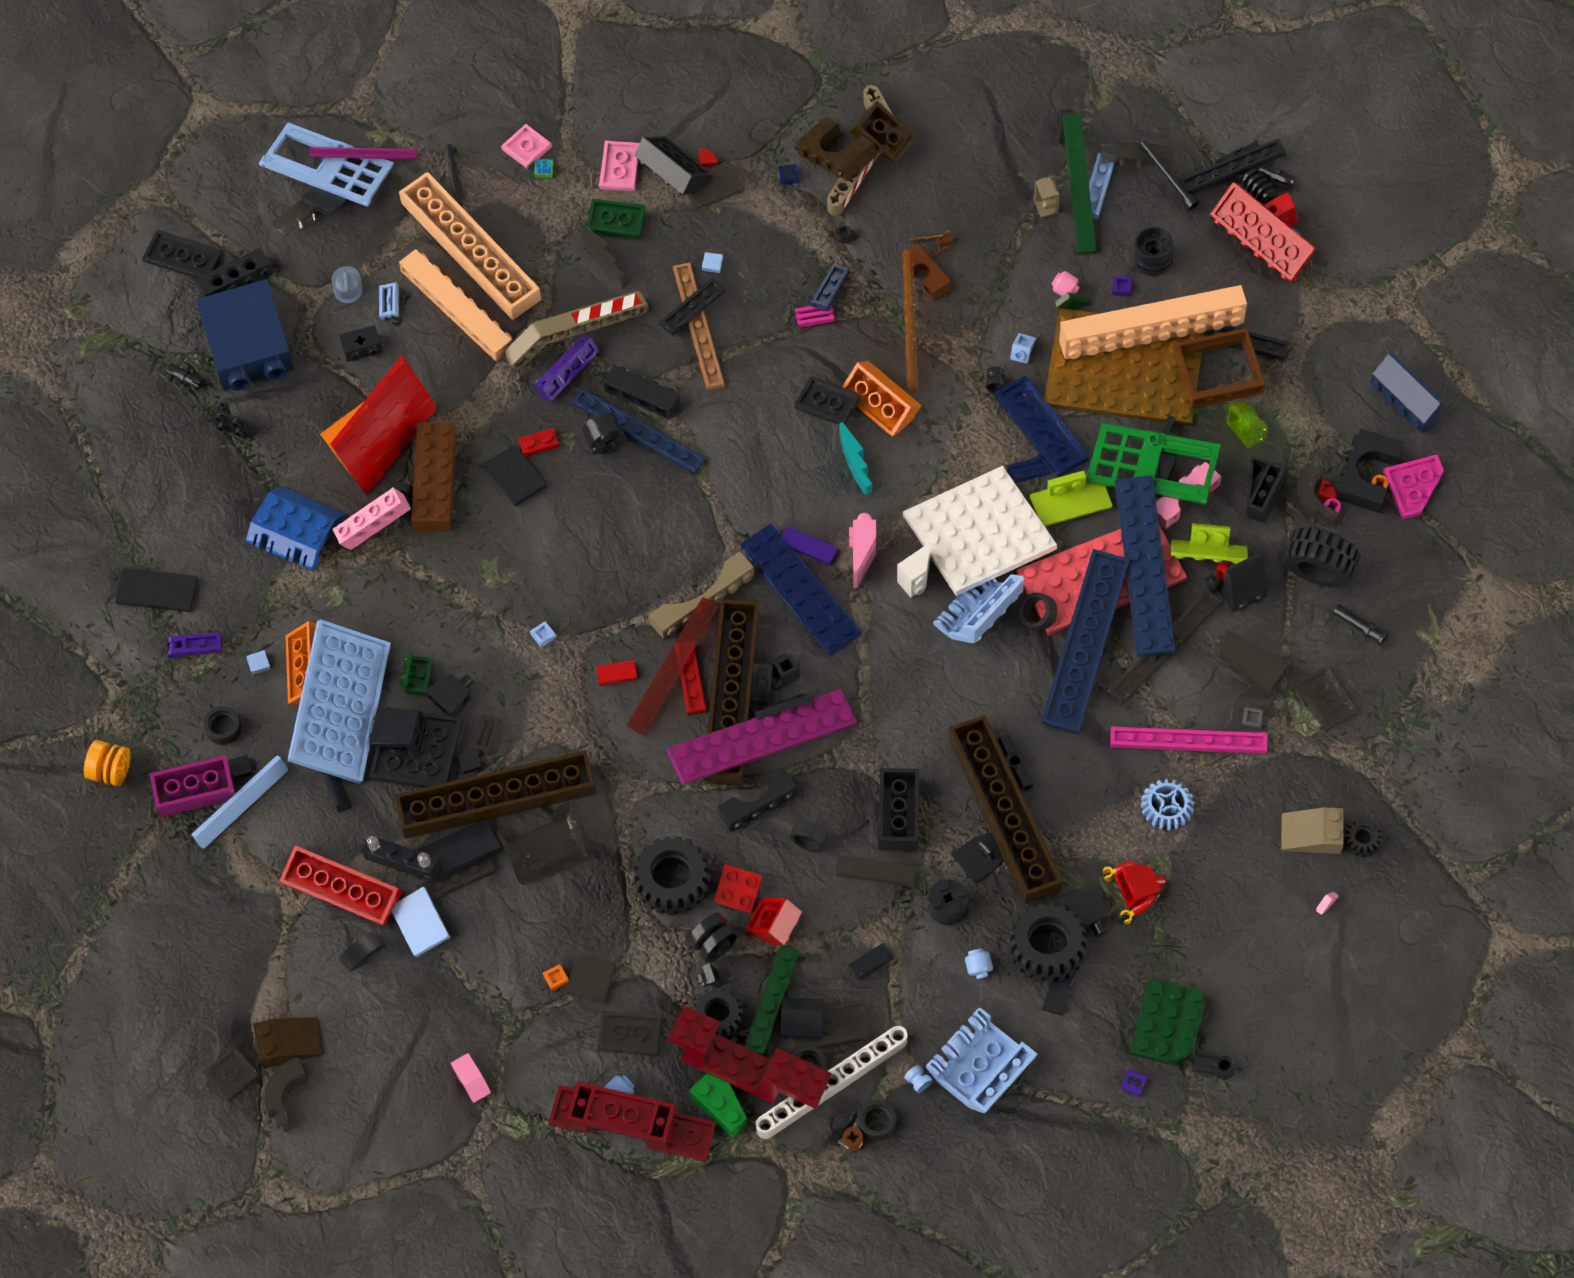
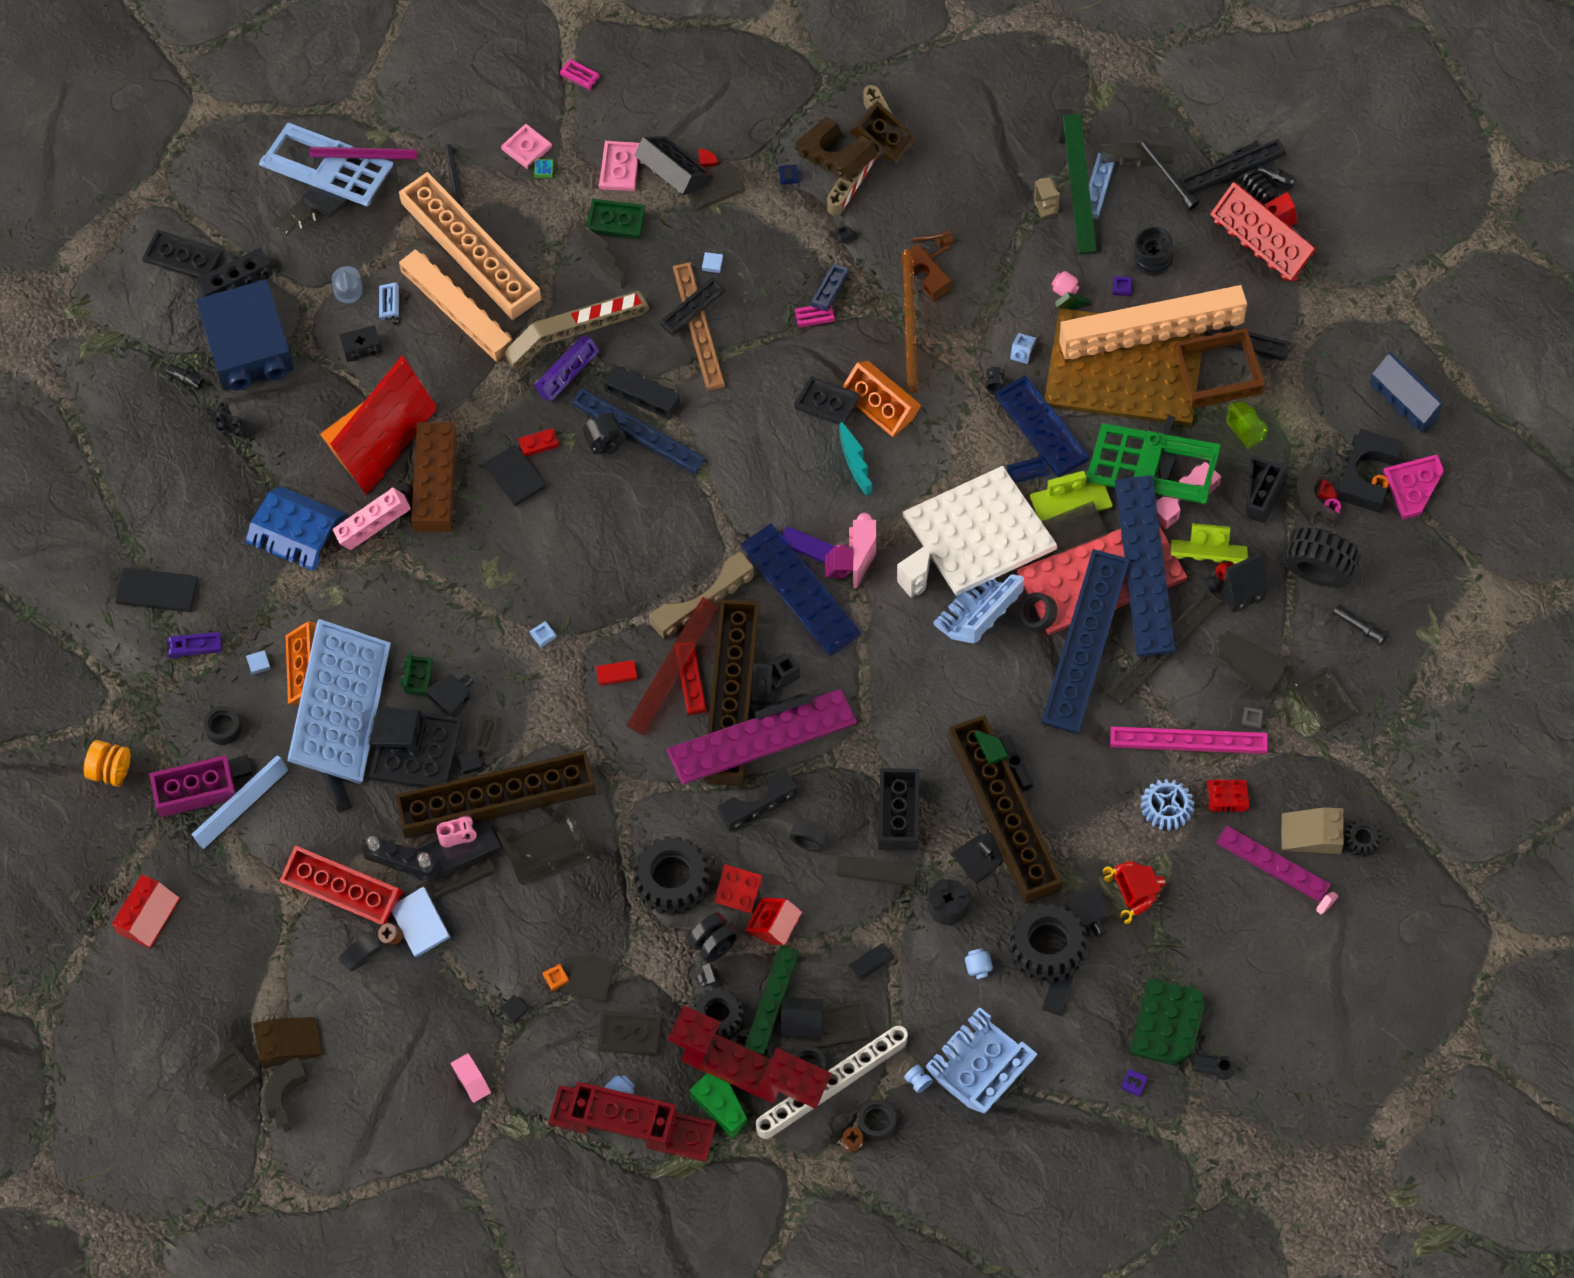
none -> slope [112,875,180,948]
none -> reddish brown wheel [378,923,403,945]
none -> bright pink piece [437,816,476,848]
none -> black tile [500,995,528,1023]
none -> dark pink tile [560,59,600,90]
none -> magenta brick [825,545,853,579]
none -> dark green tile [975,731,1008,765]
none -> clear smoke plate [1042,501,1108,555]
none -> red hinge [1207,779,1249,812]
none -> magenta plate [1216,826,1330,902]

